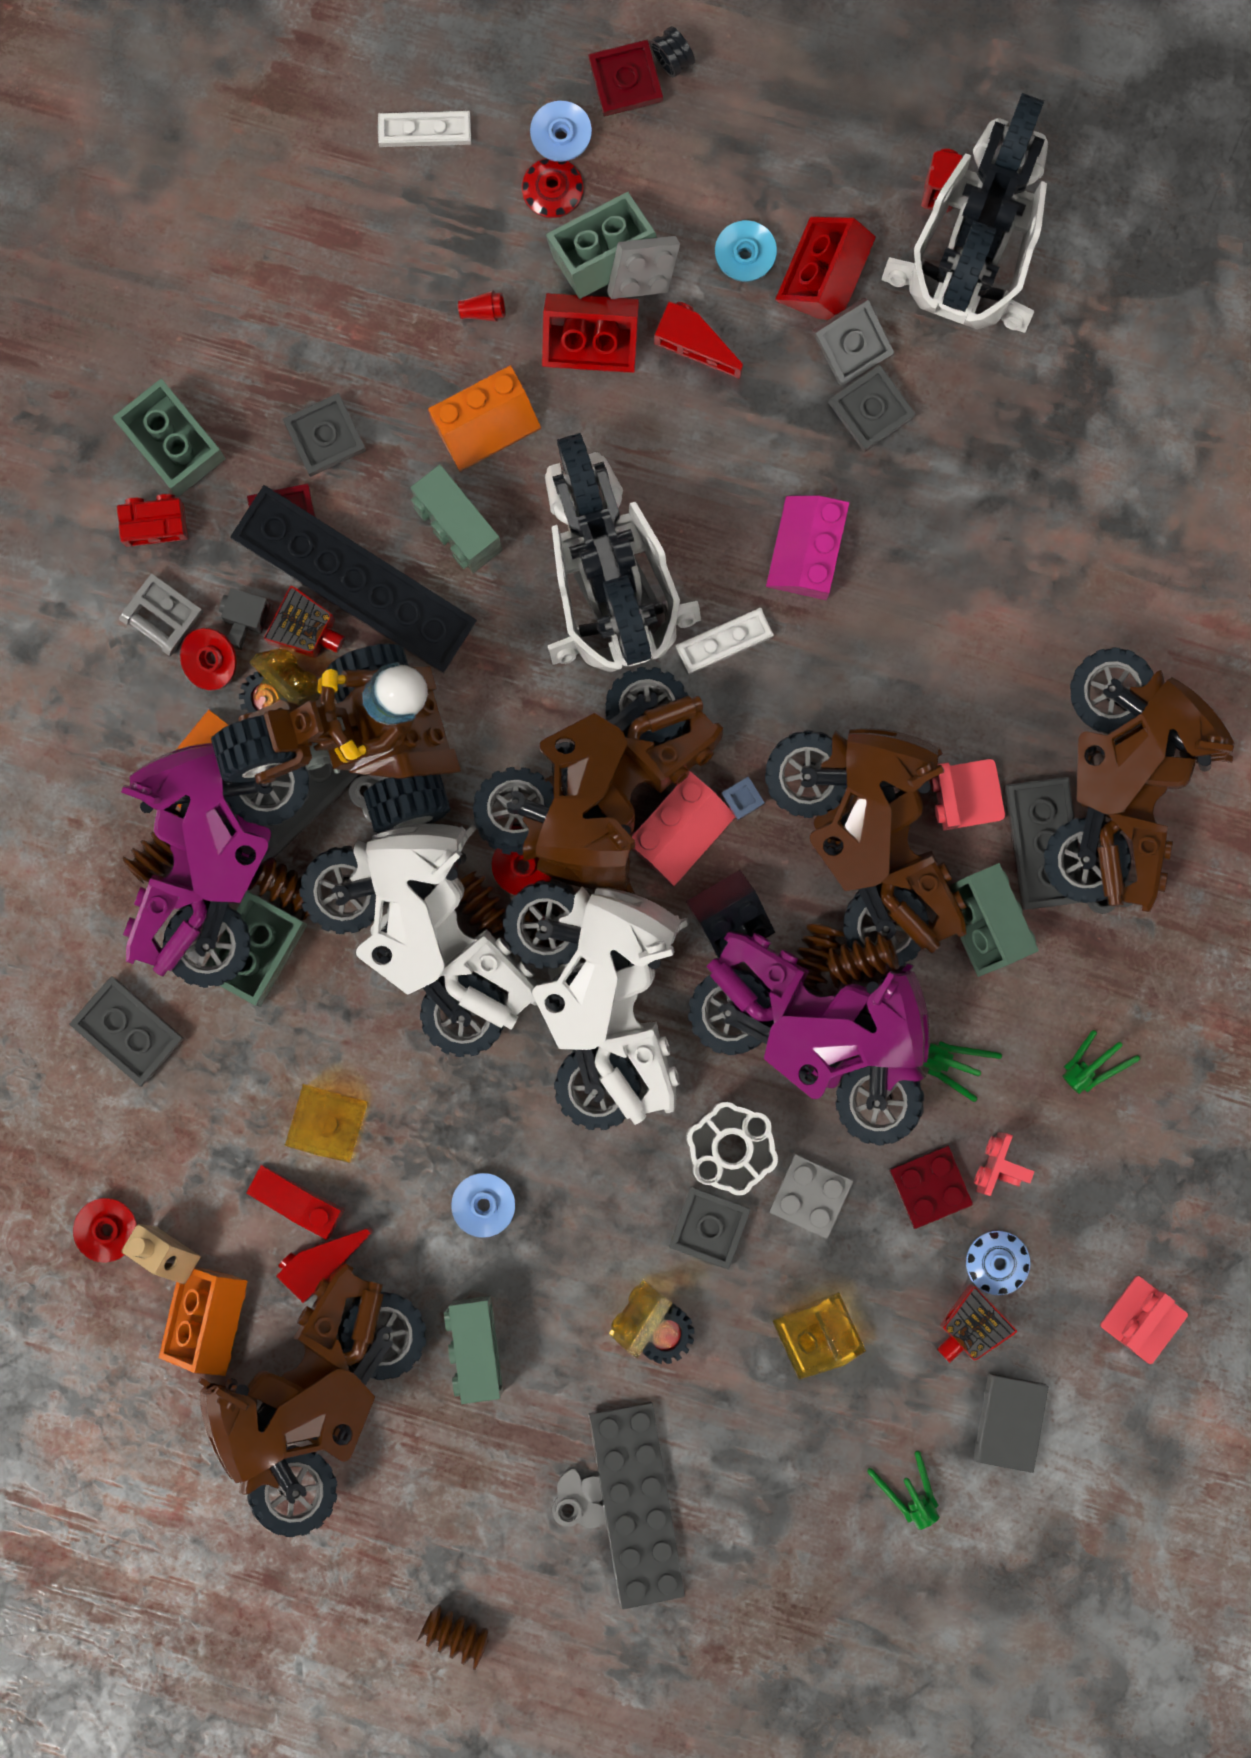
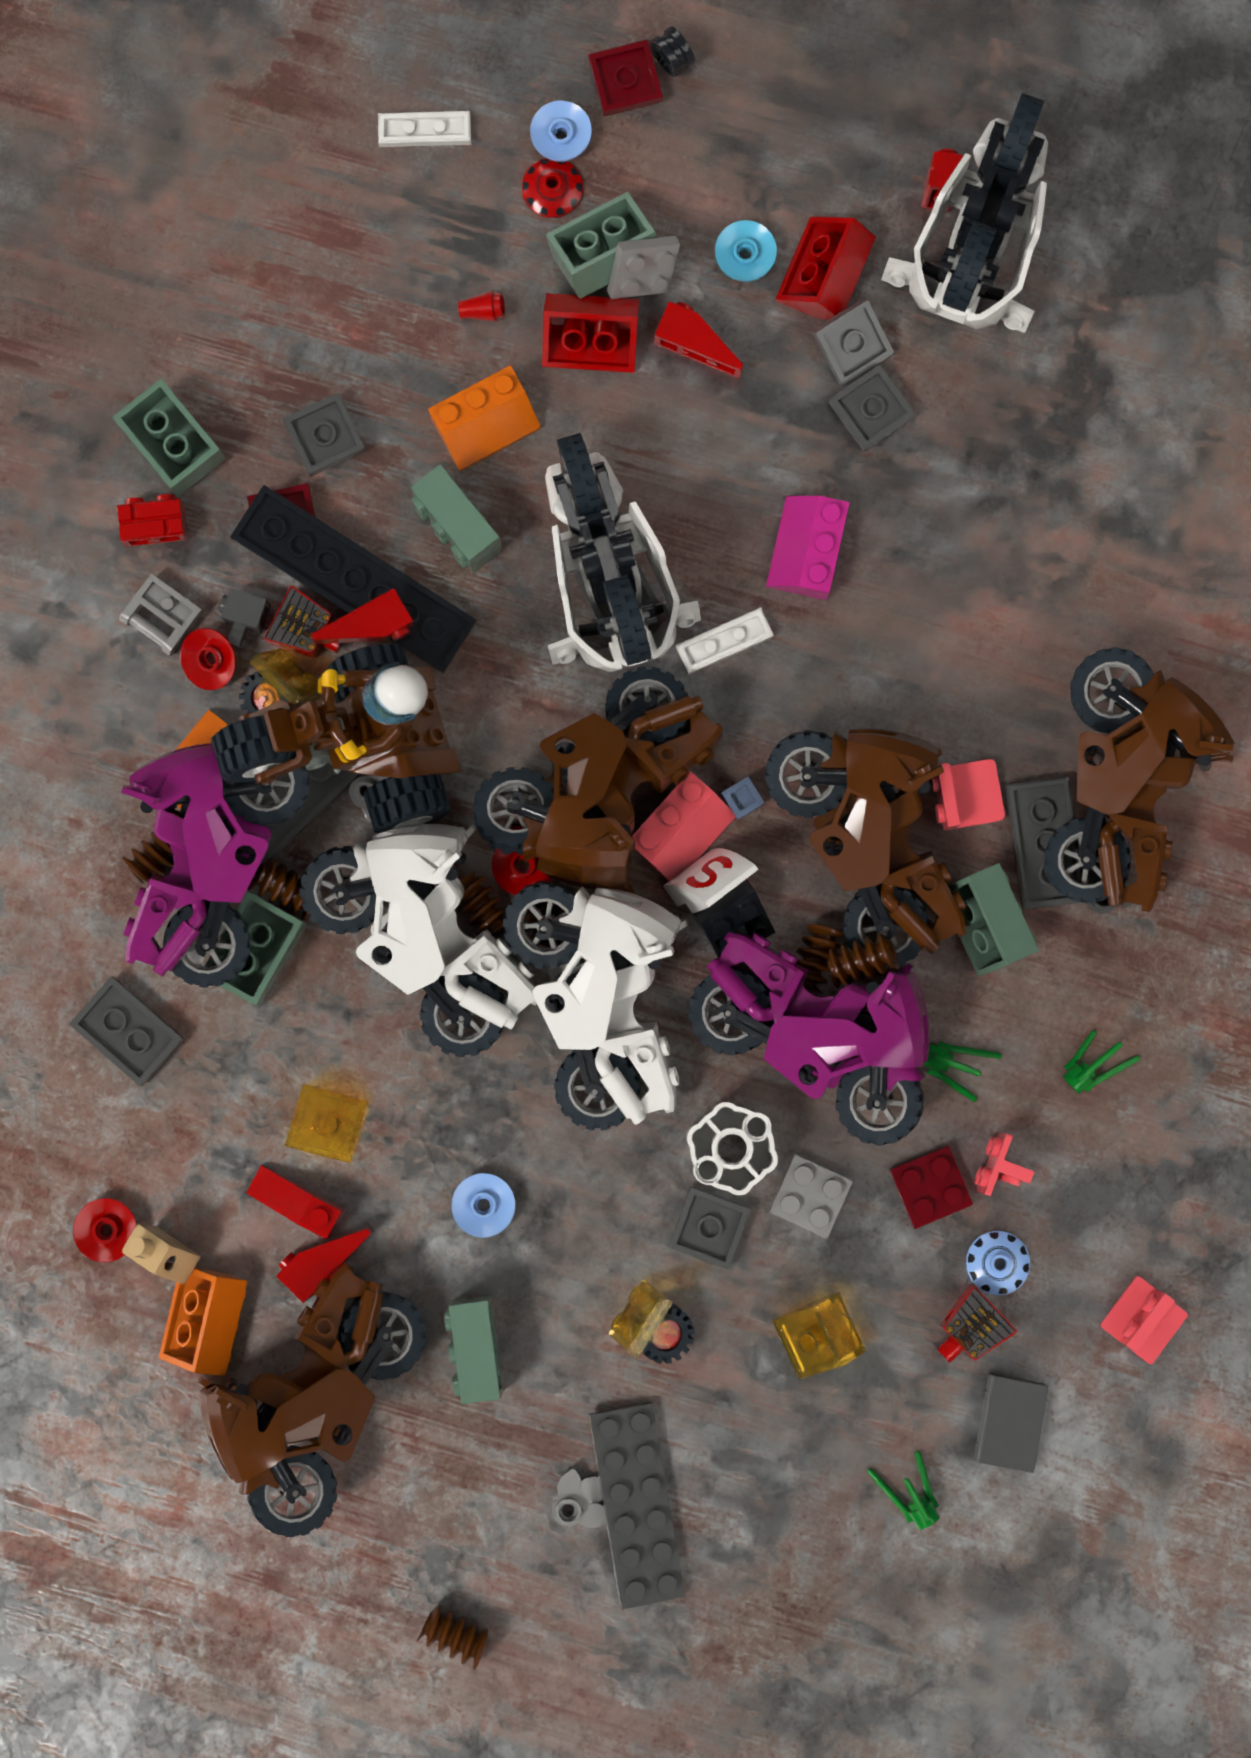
none -> red slope [311,588,413,644]
none -> white slope [663,848,759,913]

